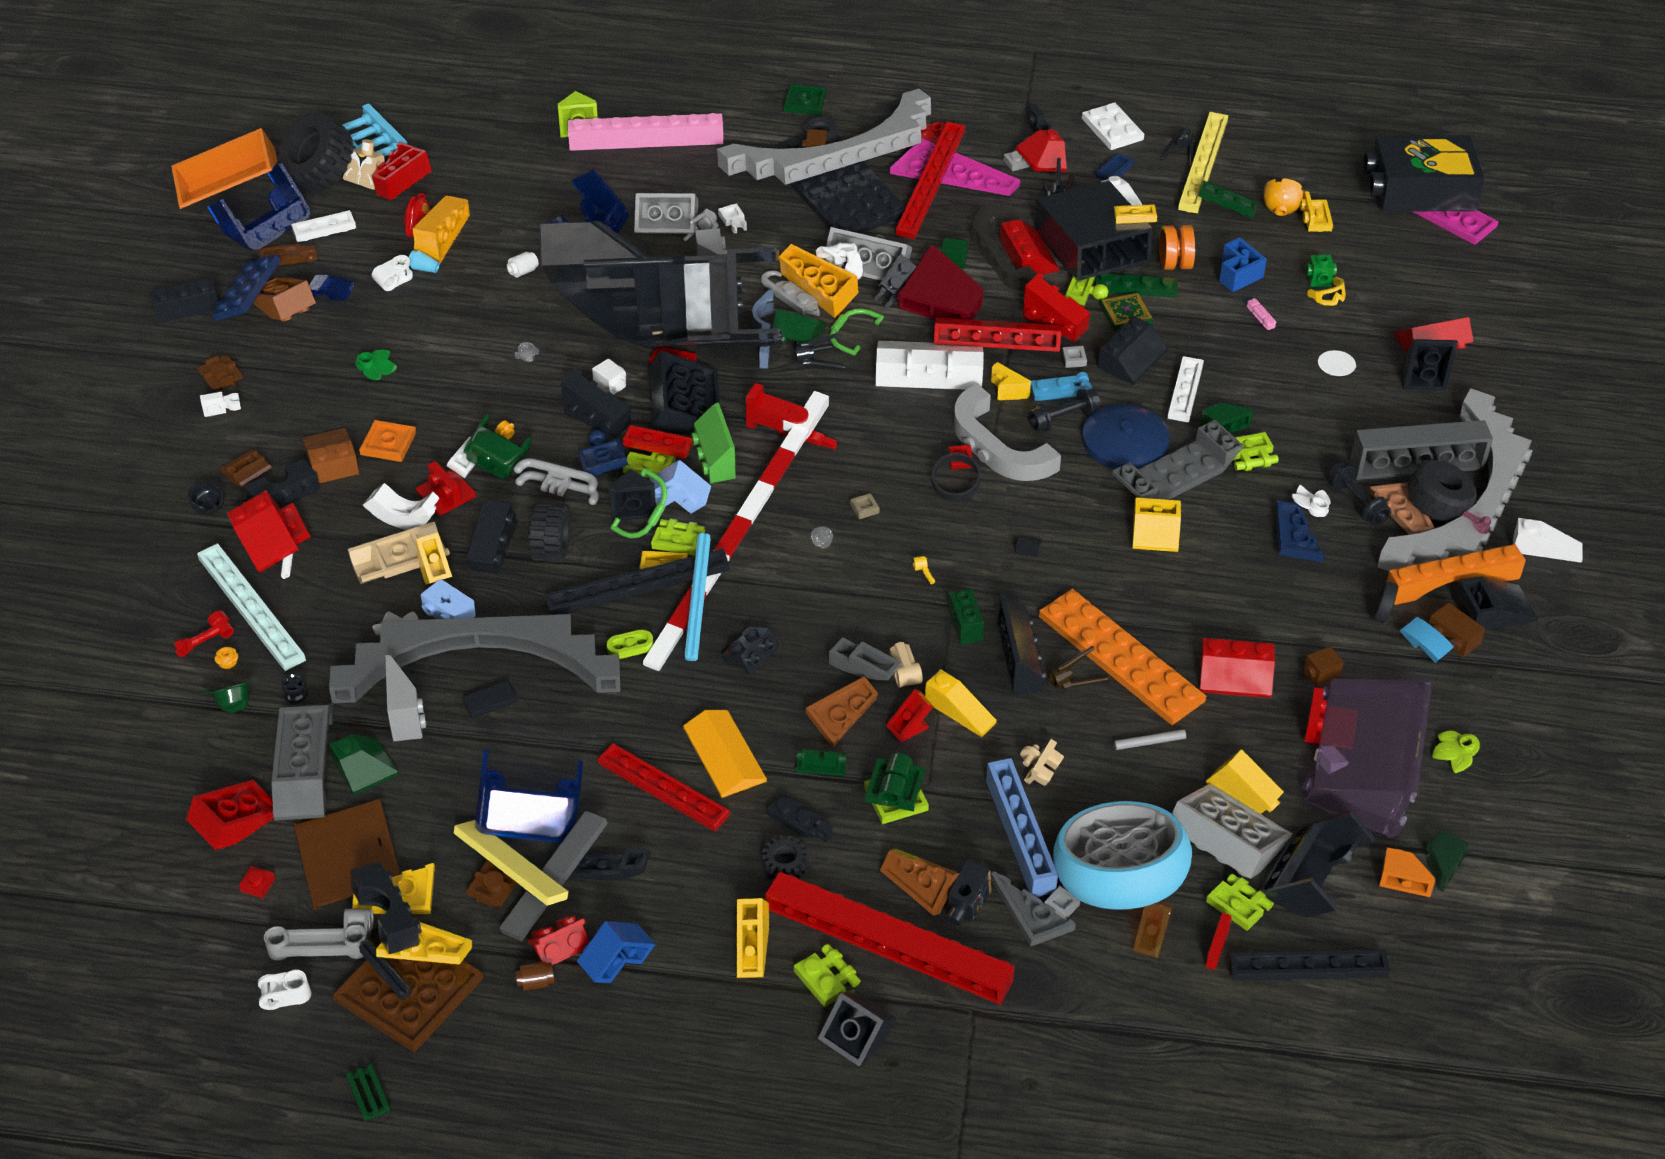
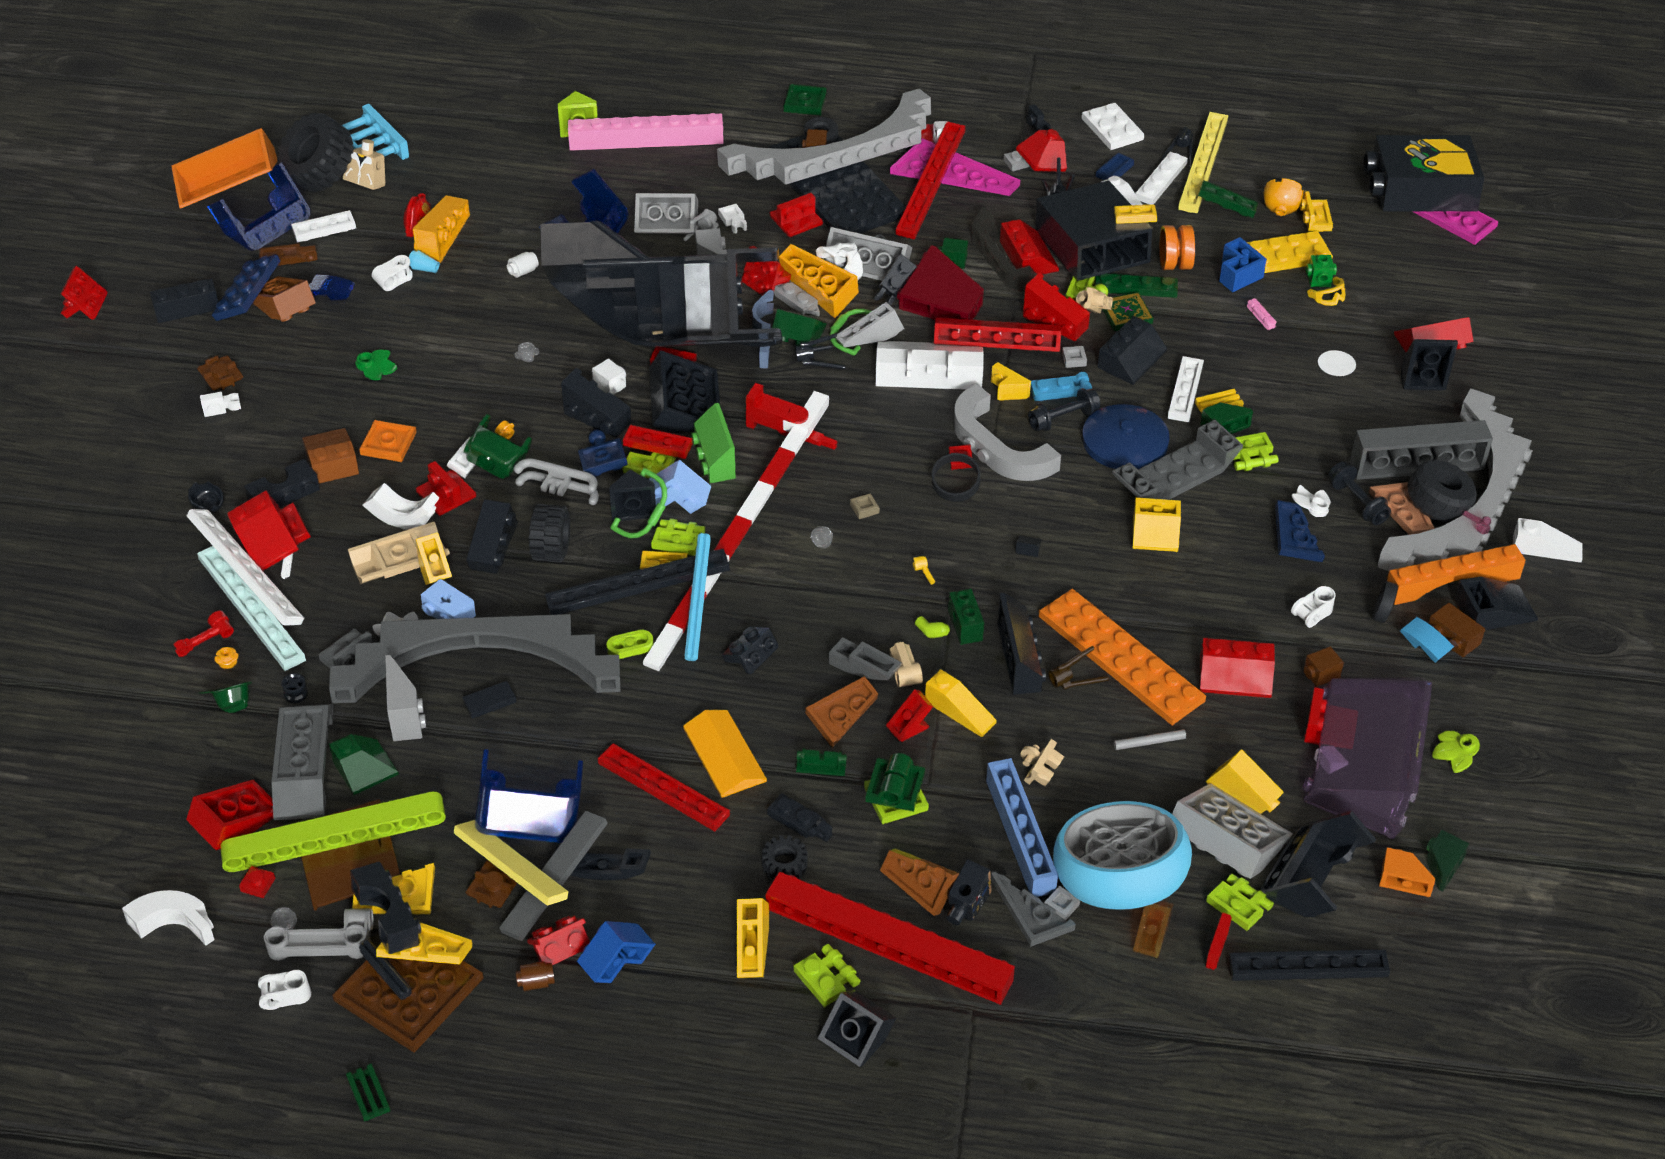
reddish brown piece [220,450,272,487] -> none
red wedge [371,142,432,200] -> none
none -> red bracket [61,266,108,320]
none -> white arch [122,890,214,945]
none -> white tile [187,509,304,625]
none -> lime beam [220,792,446,872]
none -> clear plate [270,907,297,930]
none -> dark grey bracket [318,628,373,668]
none -> red bracket [742,246,791,296]
none -> red bracket [770,193,823,237]
none -> light grey slope [836,302,904,347]
none -> lime arm [915,616,950,638]
none -> white slope [933,121,948,144]
none -> tan hips [1076,287,1113,314]
none -> white plate [1136,152,1188,205]
none -> yellow tile [1195,389,1244,414]
none -> yellow plate [1247,231,1333,273]
none -> white piece [1291,586,1335,628]

